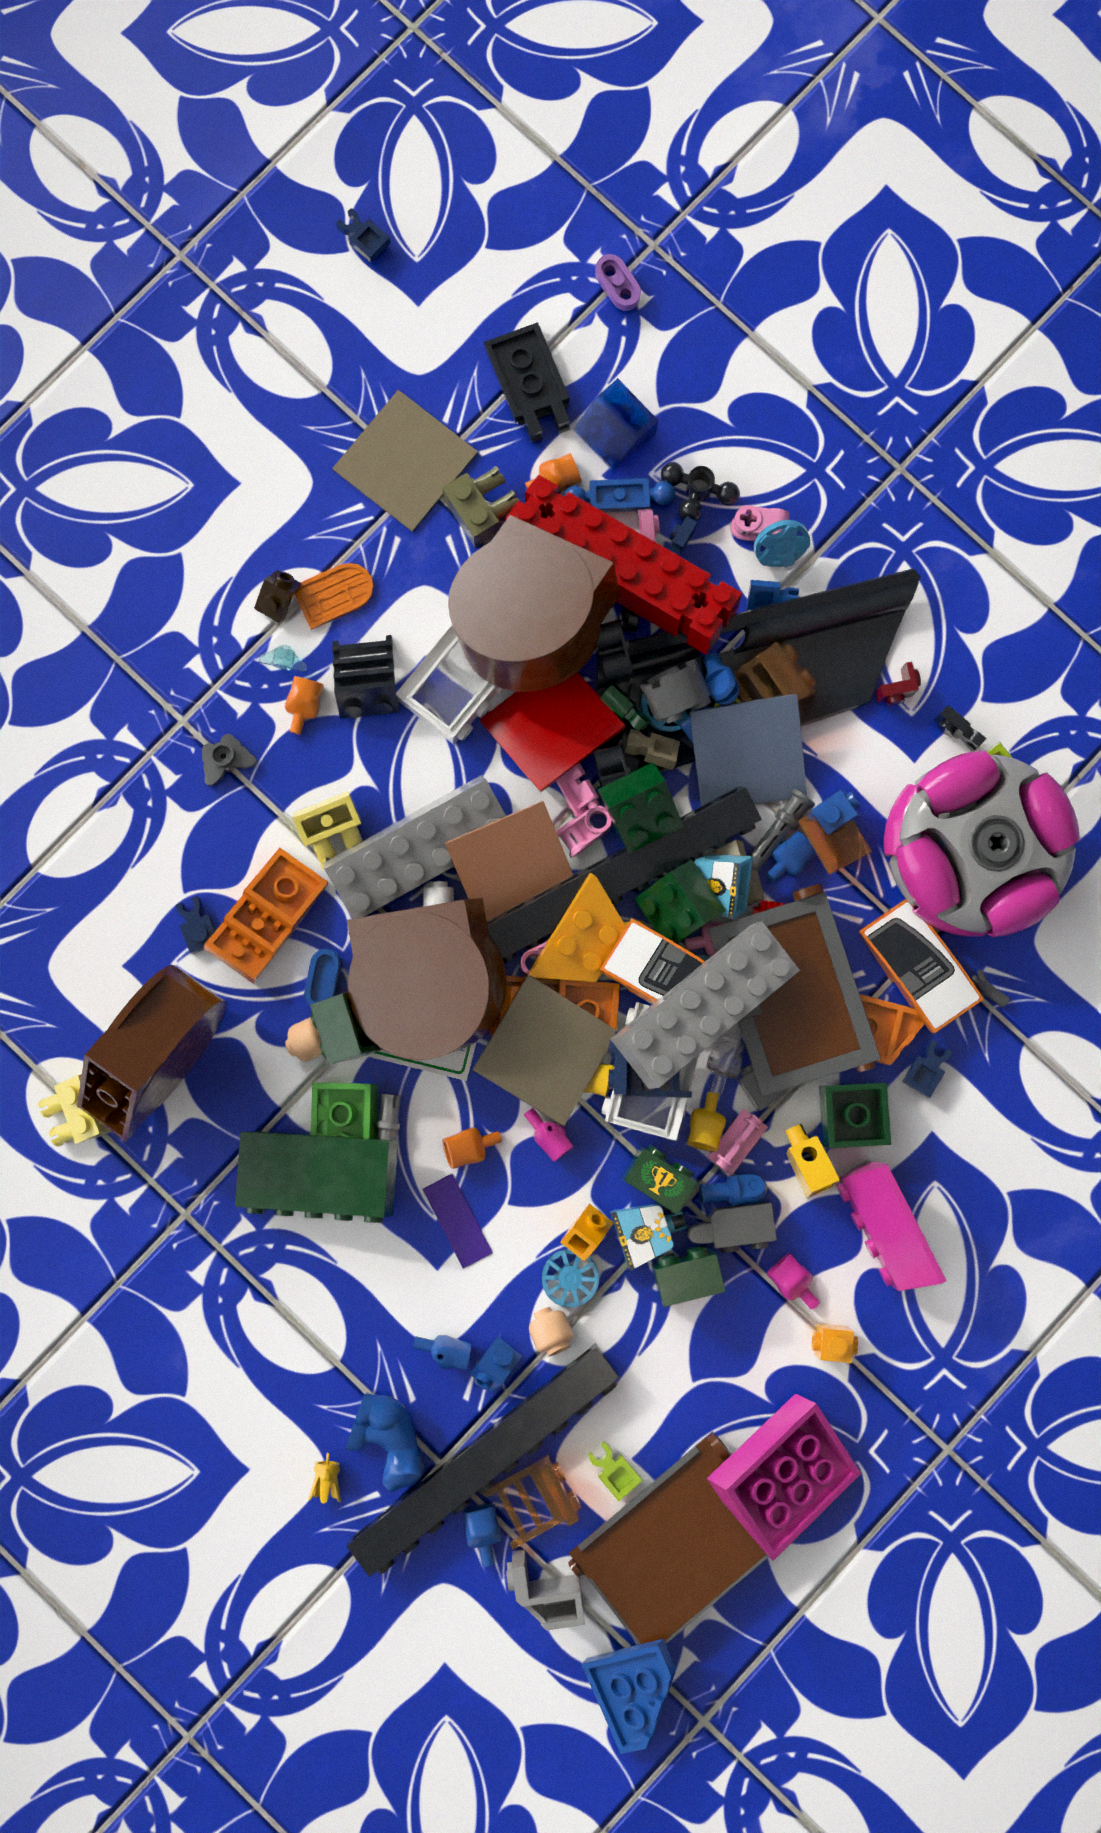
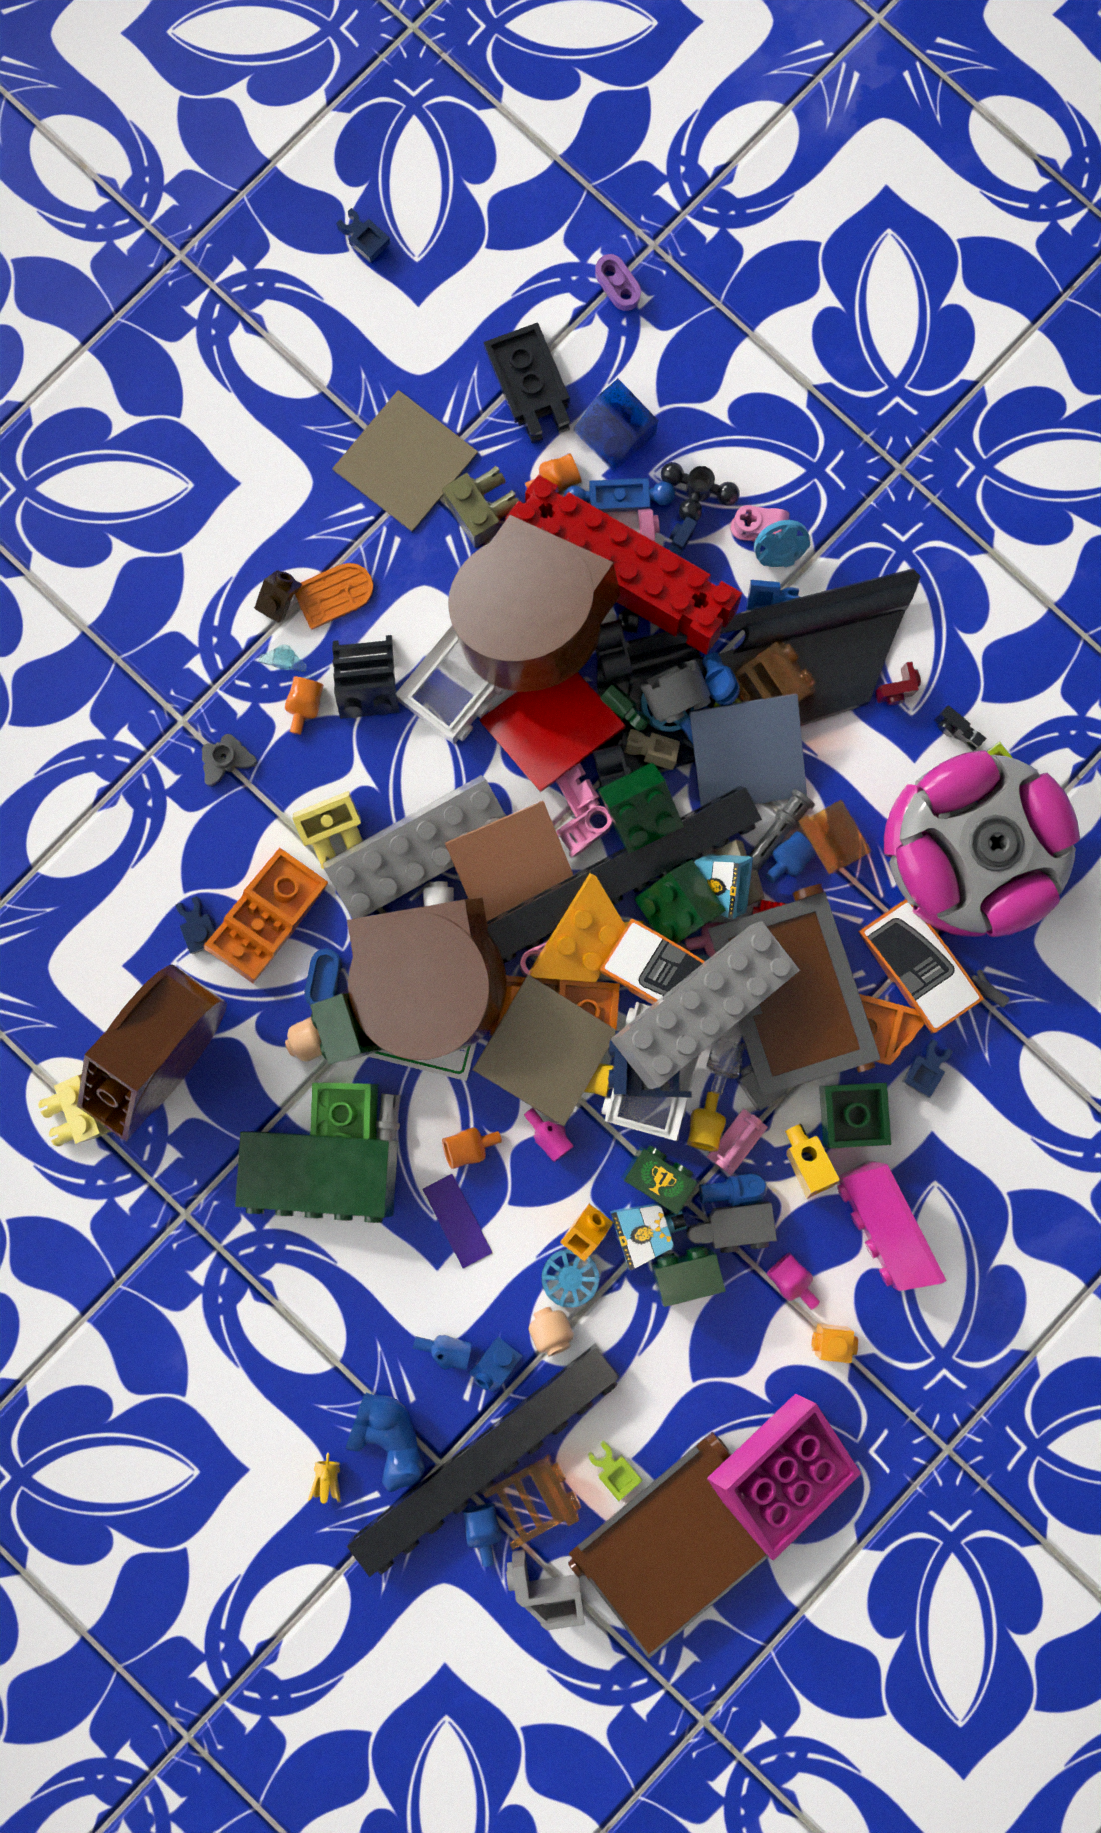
blue plate [581,1639,676,1754] -> none
blue bracket [811,790,861,835] -> none

